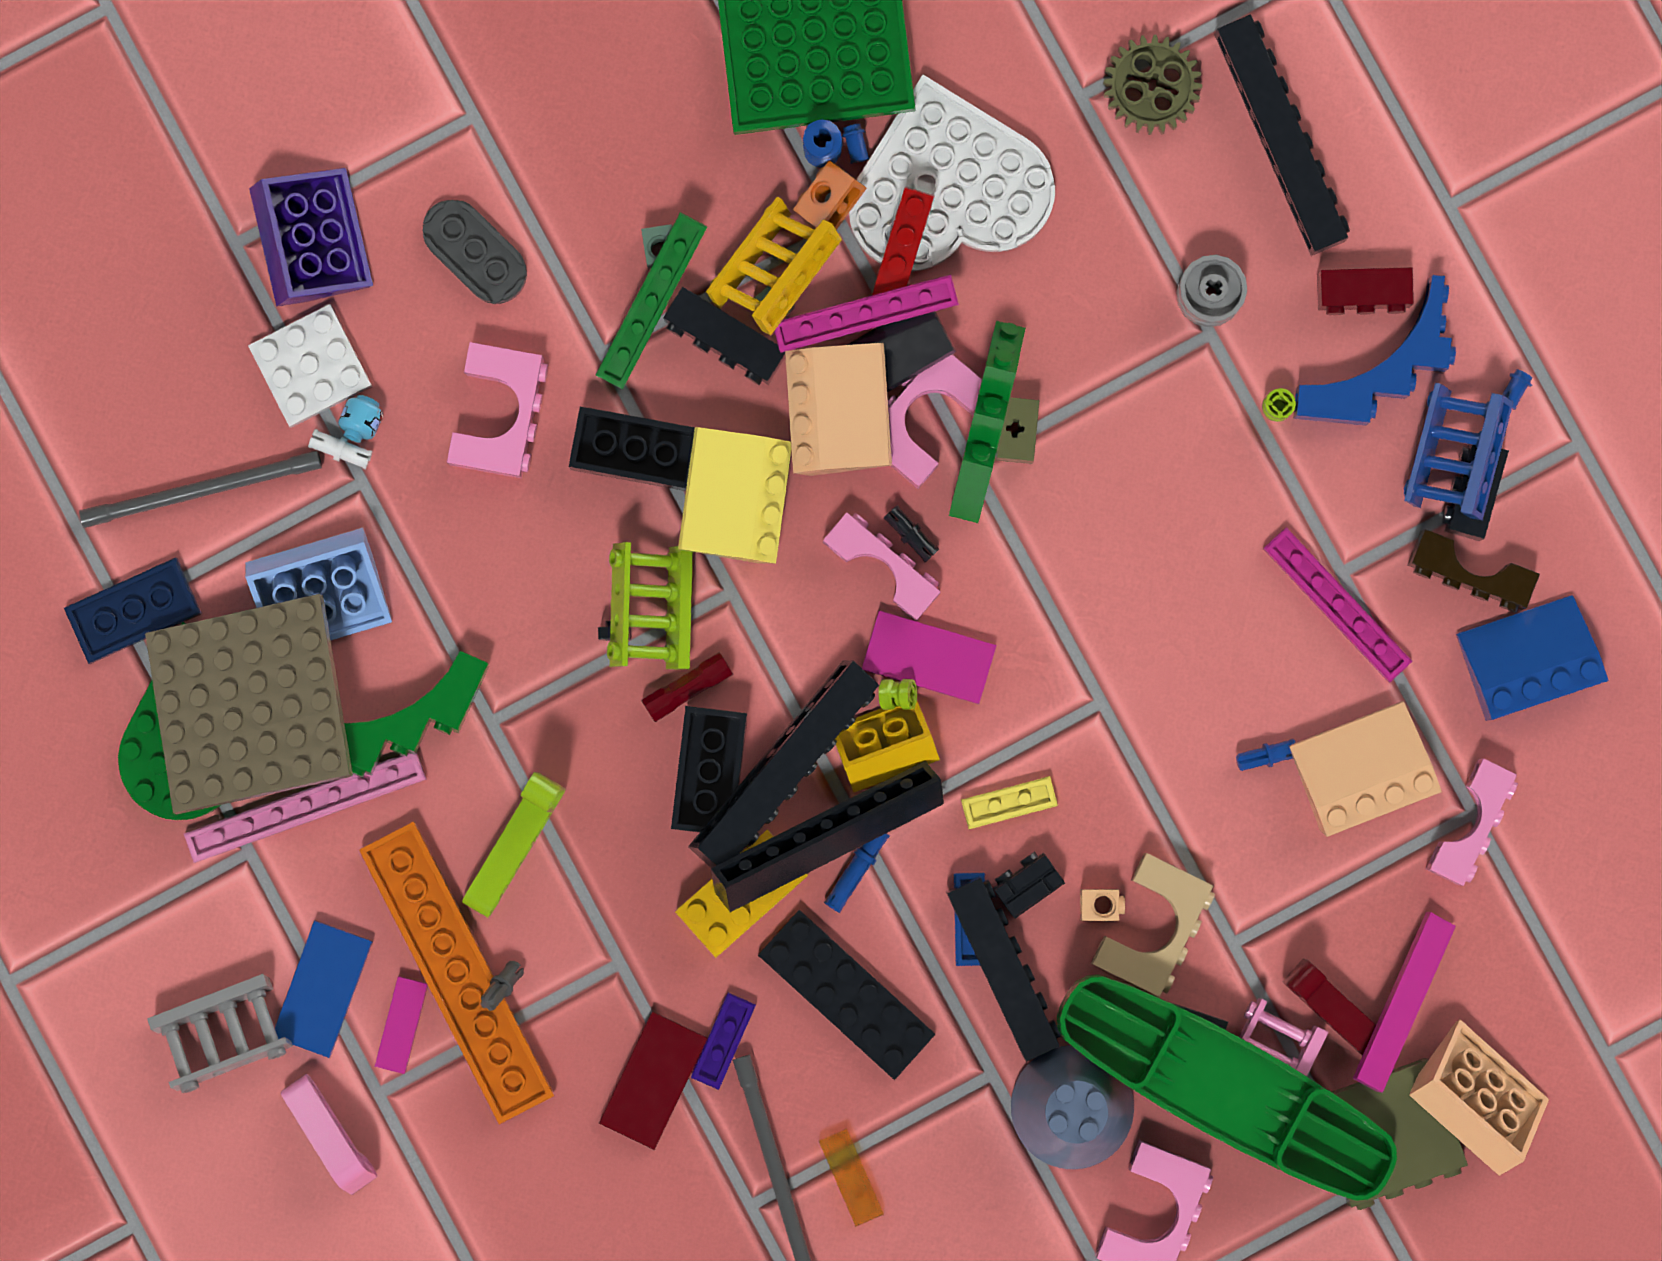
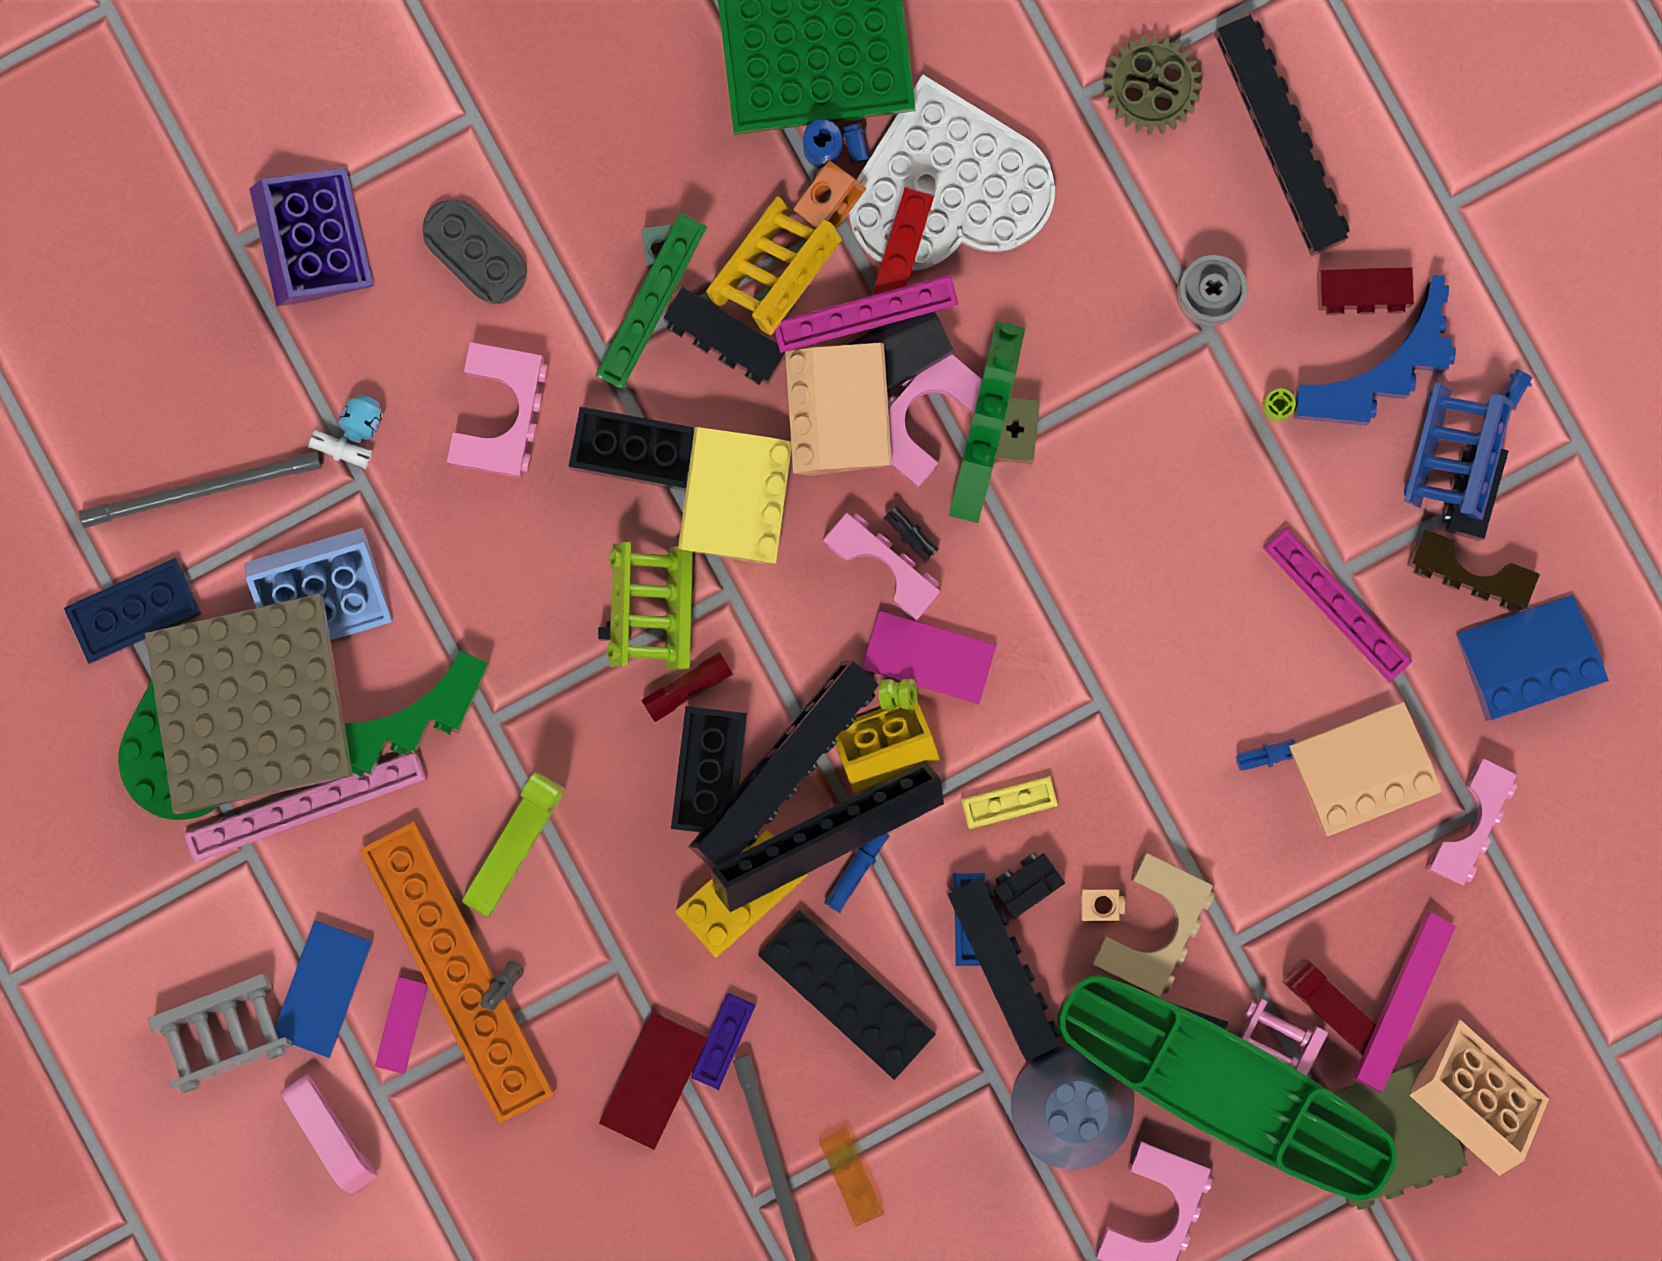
white plate [248,304,372,428] -> none

